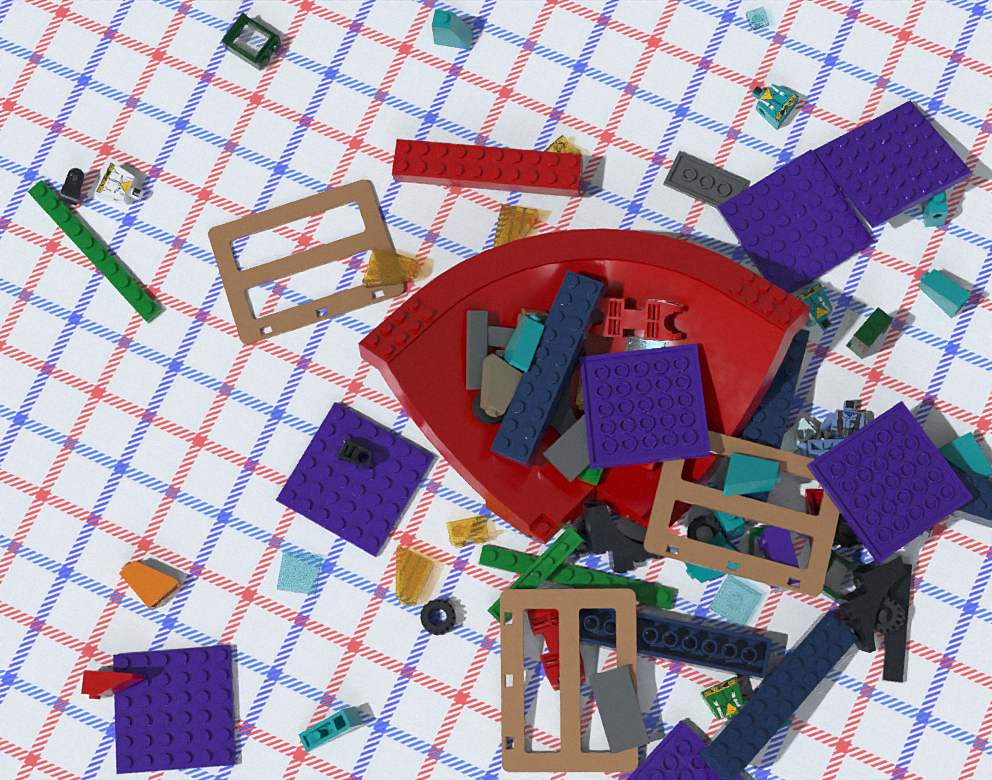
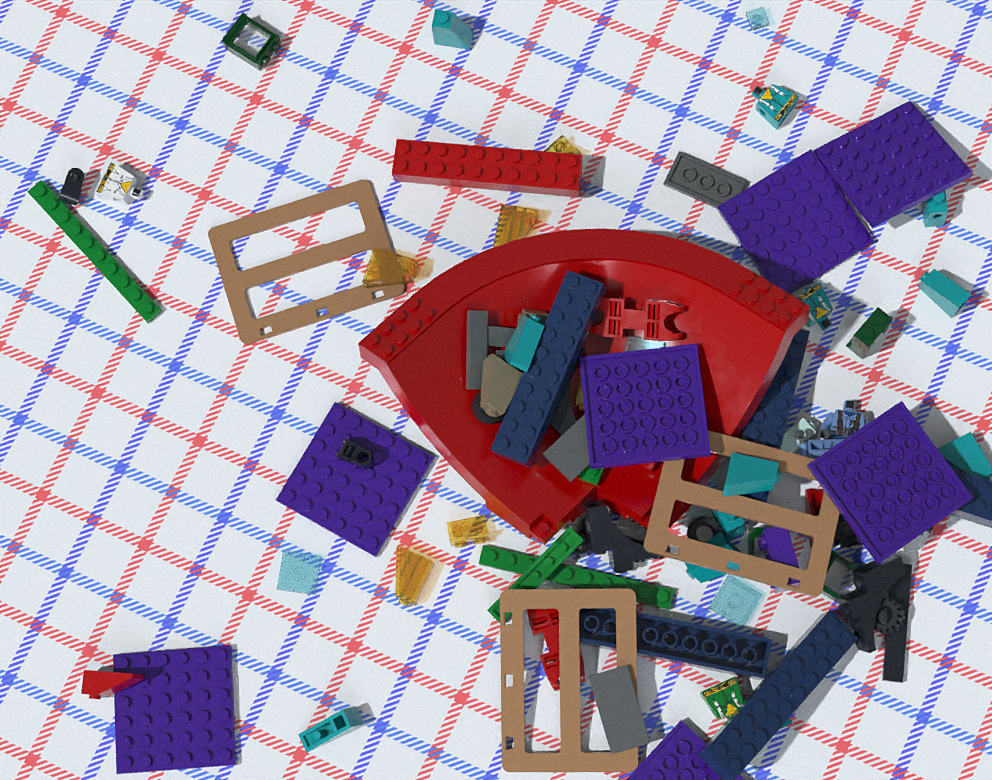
orange slope [119,560,182,610] -> none
black tyre [420,599,456,636] -> none

